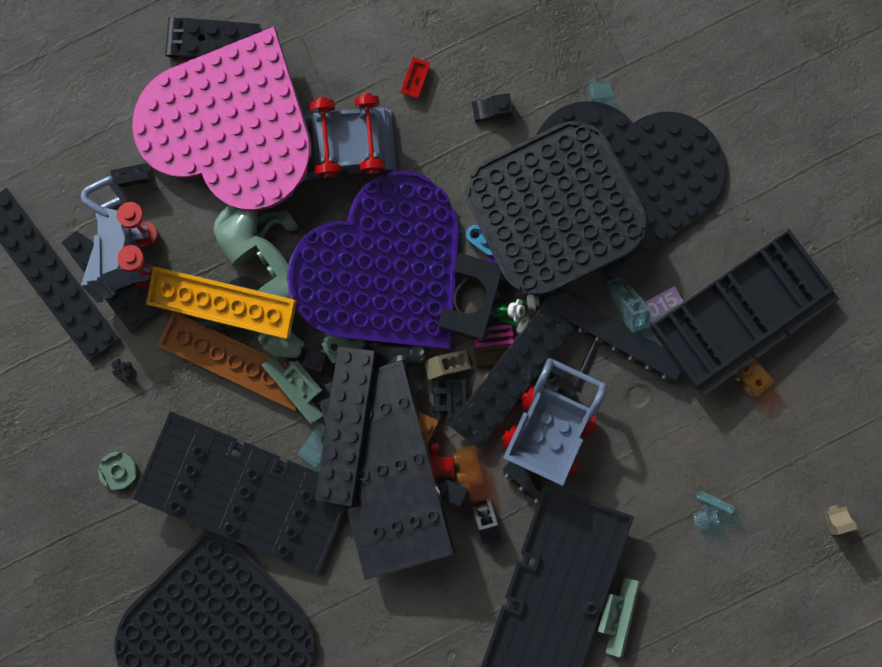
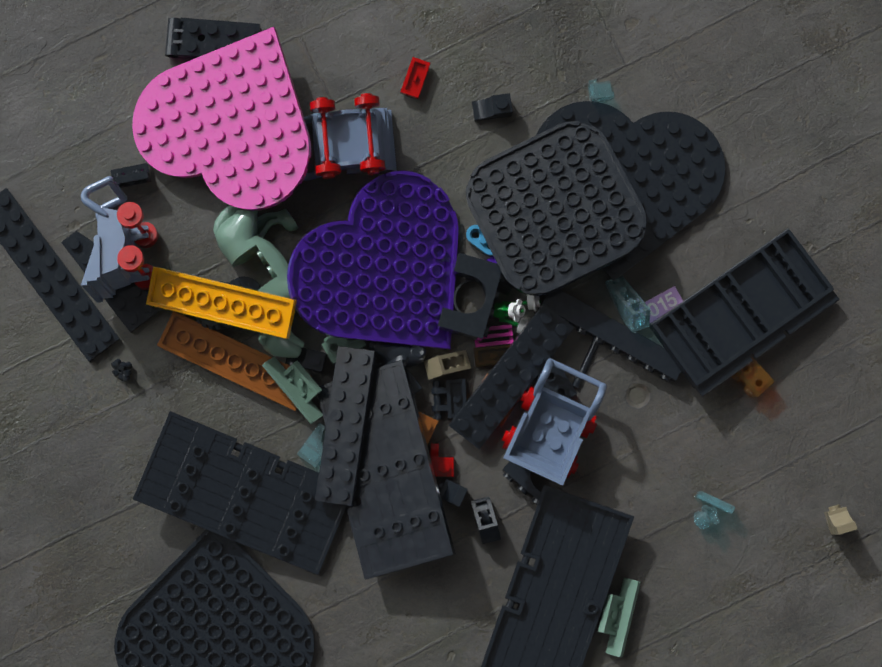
sand green tile [98,452,137,490] -> none
clear orange brick [453,445,483,488] -> none

